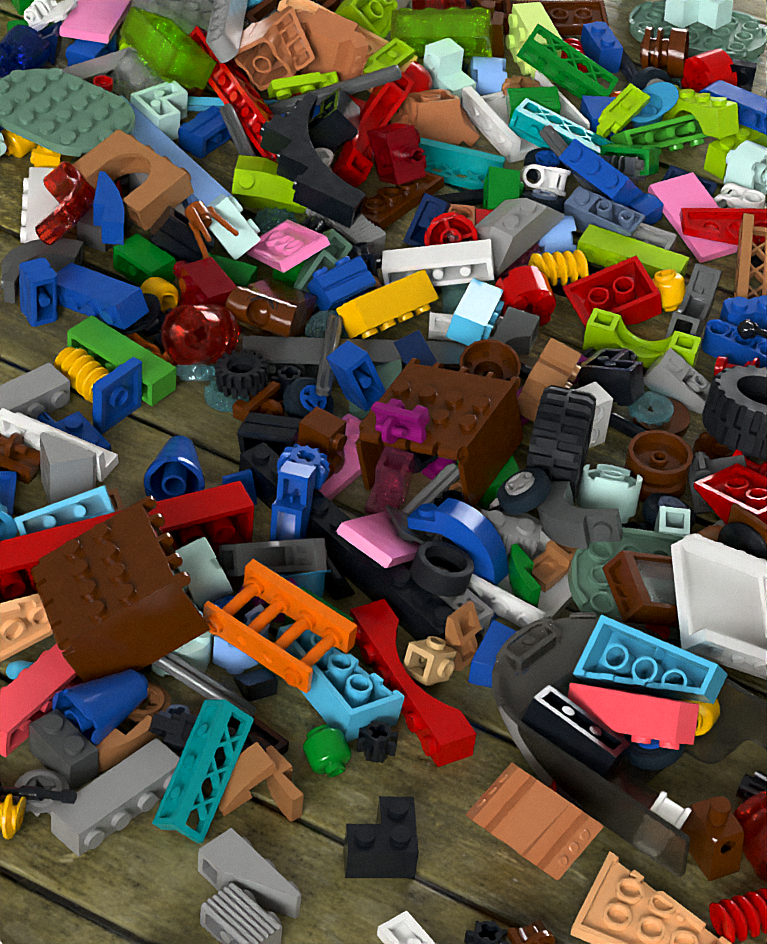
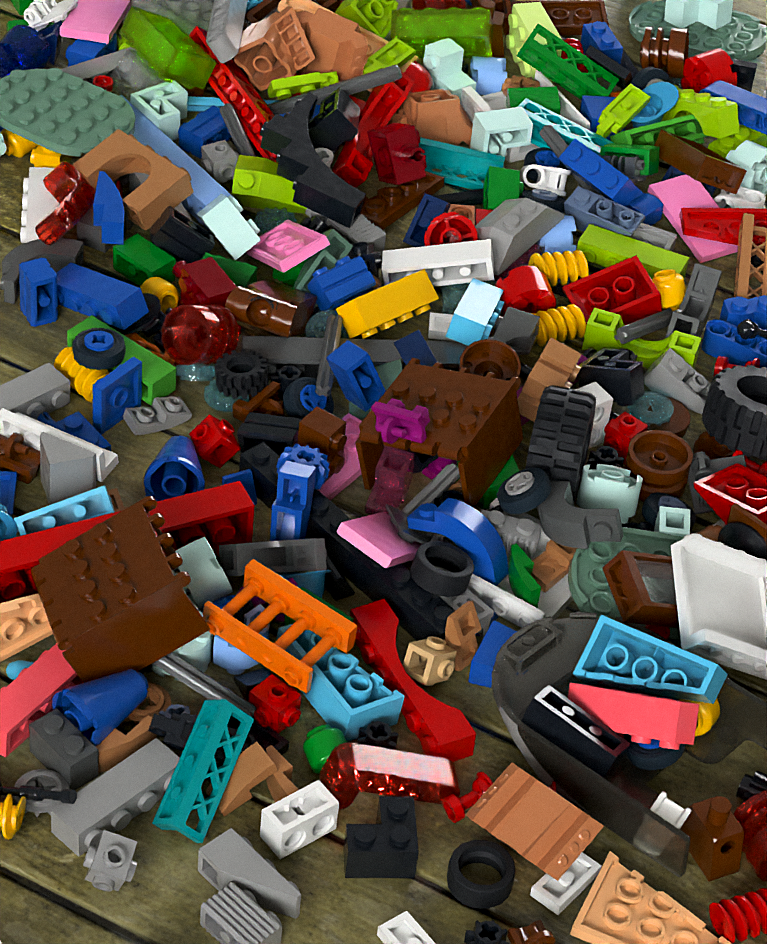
dark orange plant [185,201,239,259] -> none
none -> black wheel [72,328,126,370]
none -> light grey brick [83,830,138,892]
none -> light grey slope [123,396,192,435]
none -> red brick [189,414,241,468]
none -> light grey brick [201,140,239,183]
none -> red brick [249,674,302,734]
none -> white brick [260,780,339,859]
none -> clear red beam [319,743,460,810]
none -> red piece [442,771,493,823]
none -> black tyre [447,840,516,909]
none -> light aqua brick [470,106,533,157]
none -> white plate [530,852,602,915]
none -> yellow piece [531,304,586,346]
none -> black tile [585,45,633,90]
none -> black gear [587,446,624,470]
none -> red brick [603,411,648,464]
none -> dark grey axle [614,308,676,344]
none -> reddish brown window [654,129,747,194]

